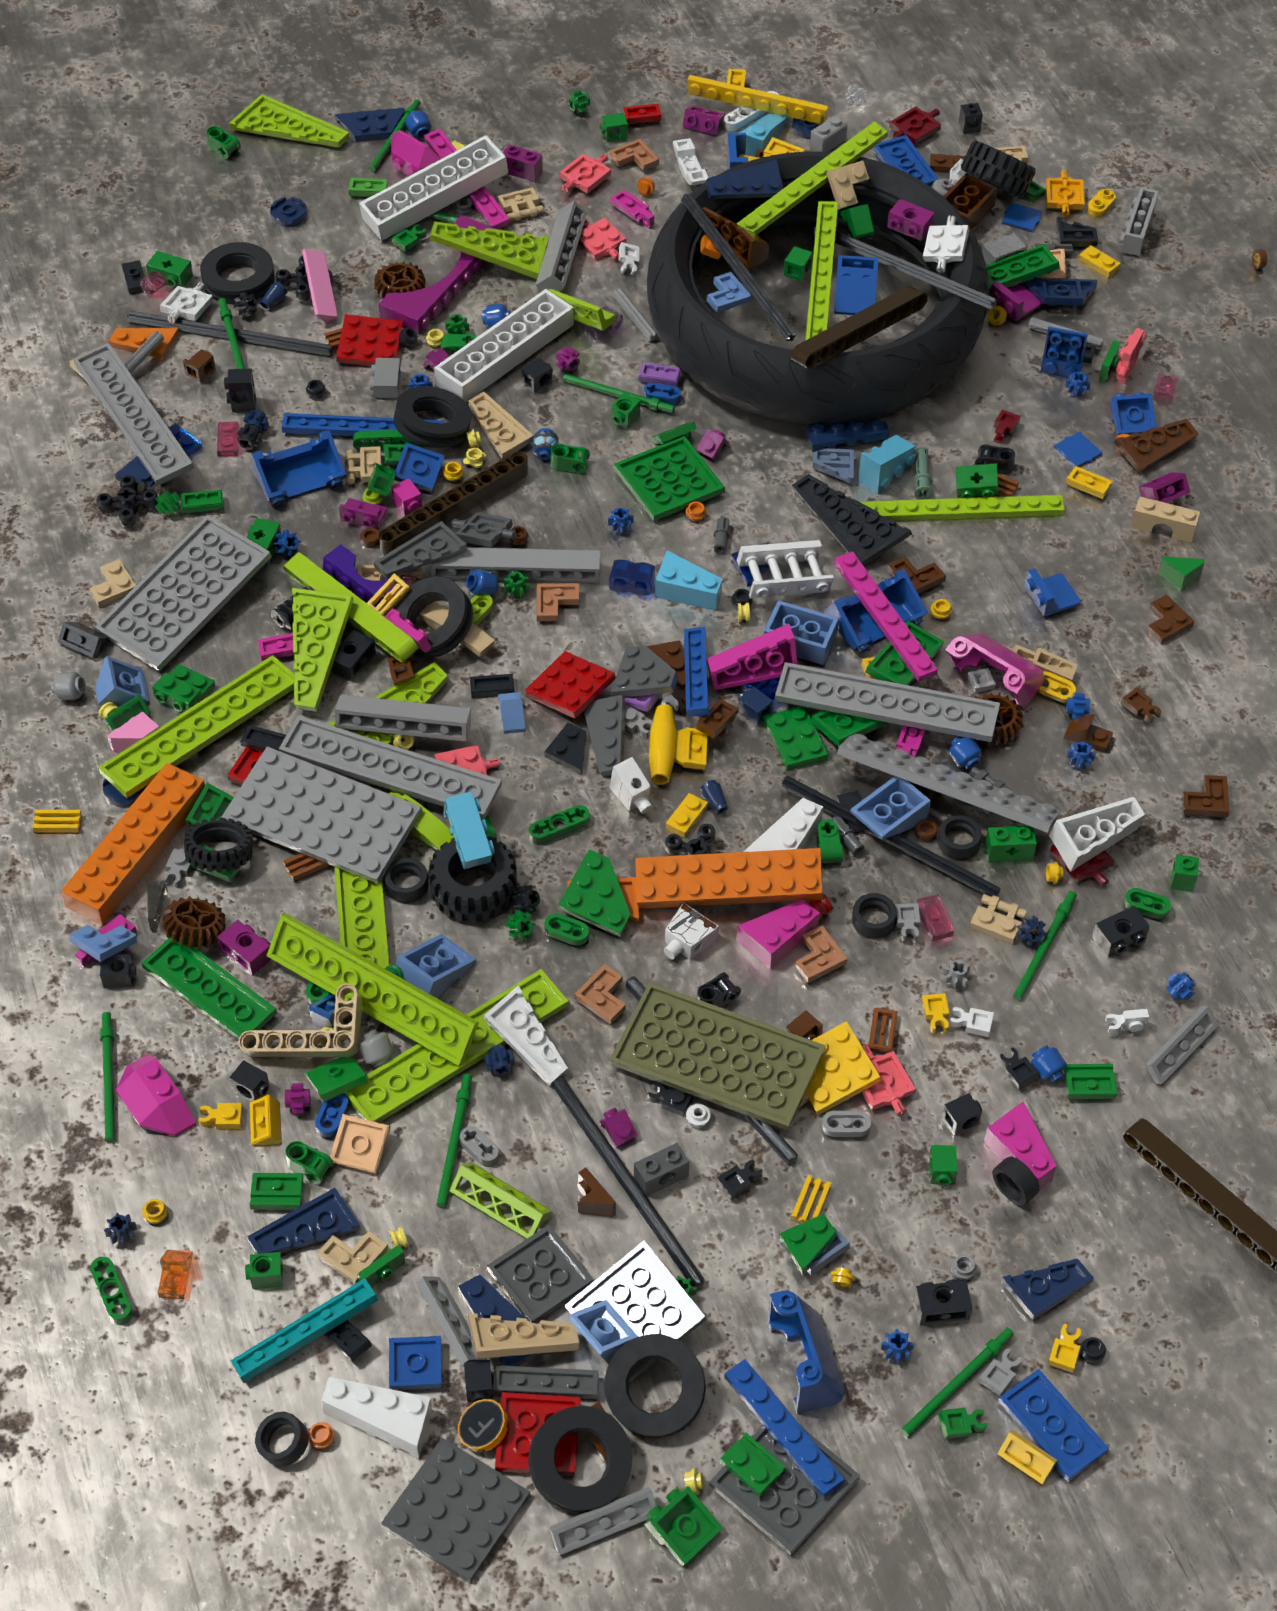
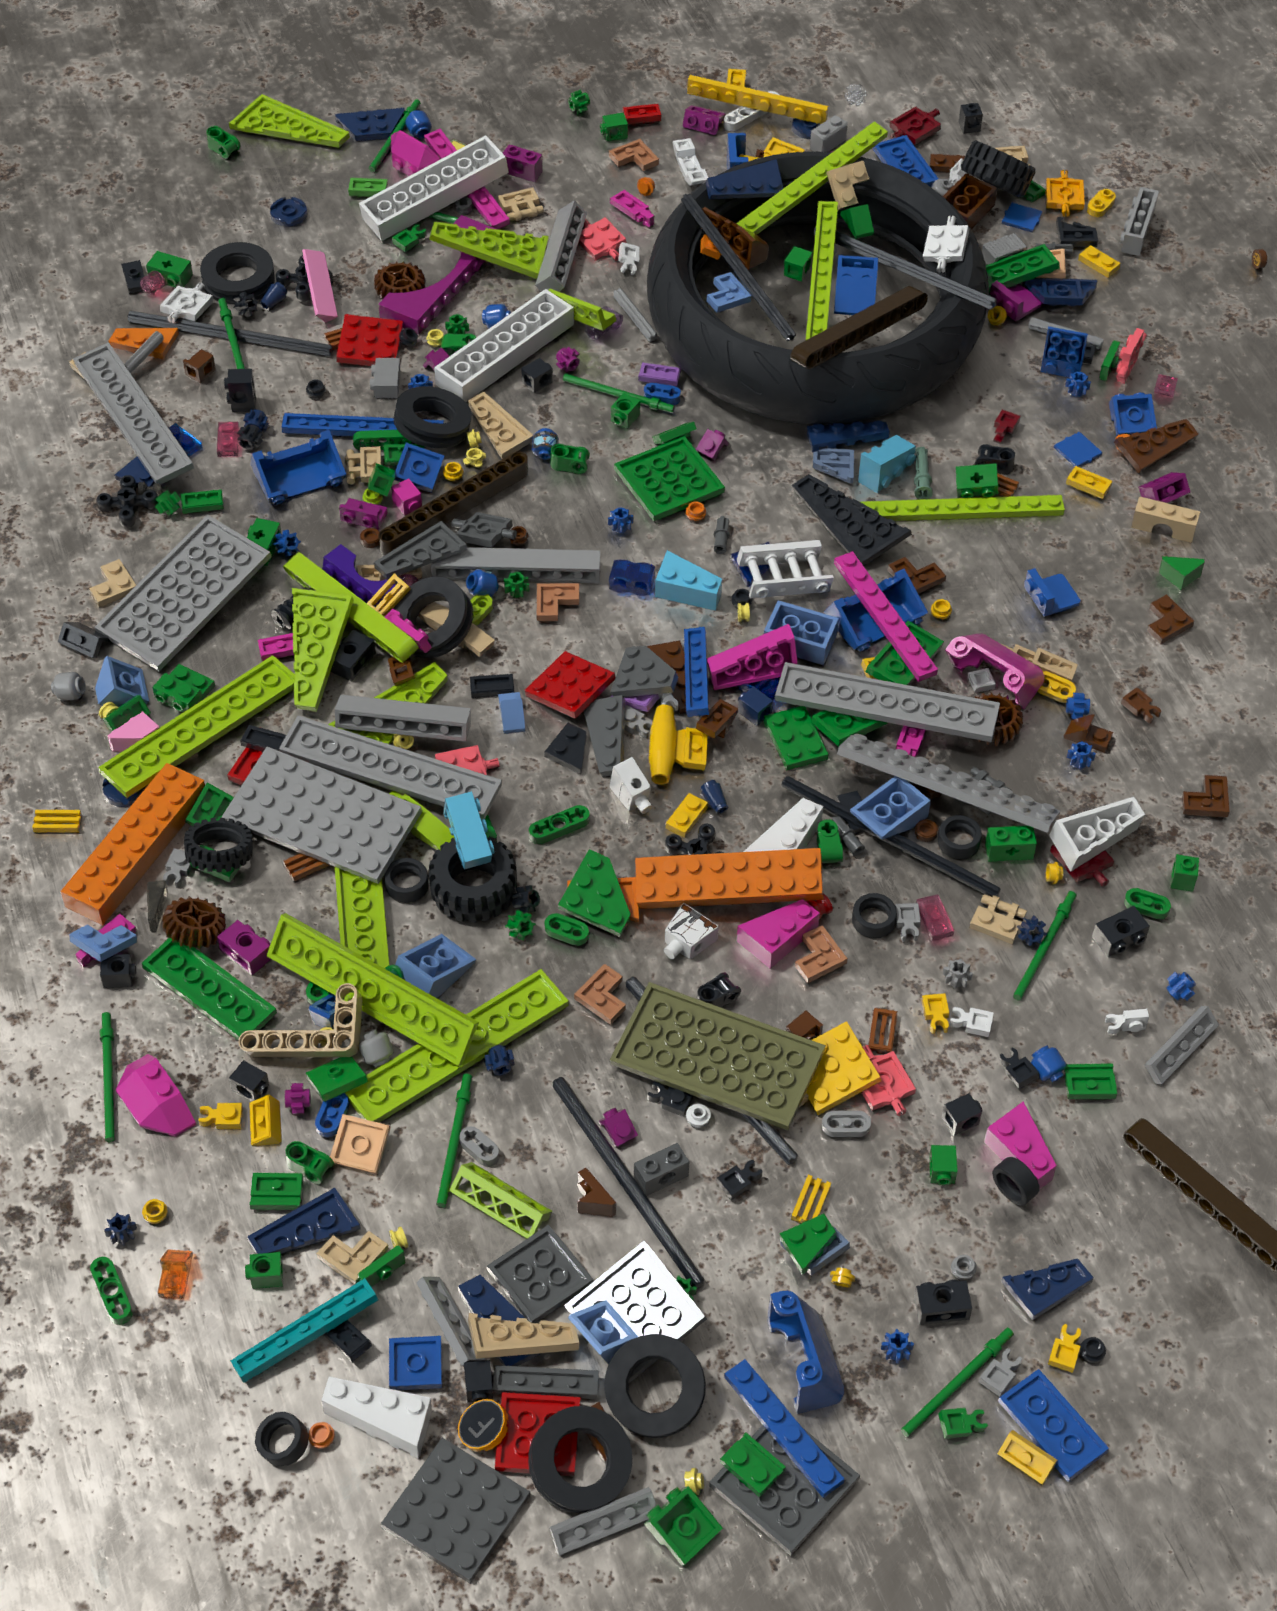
white wing [483,986,568,1086] -> none
coral plate [559,154,611,194] -> none
medium azure wedge [739,112,791,156] -> none
magenta brick [887,199,935,241] -> none
blue head [949,736,982,770] -> none

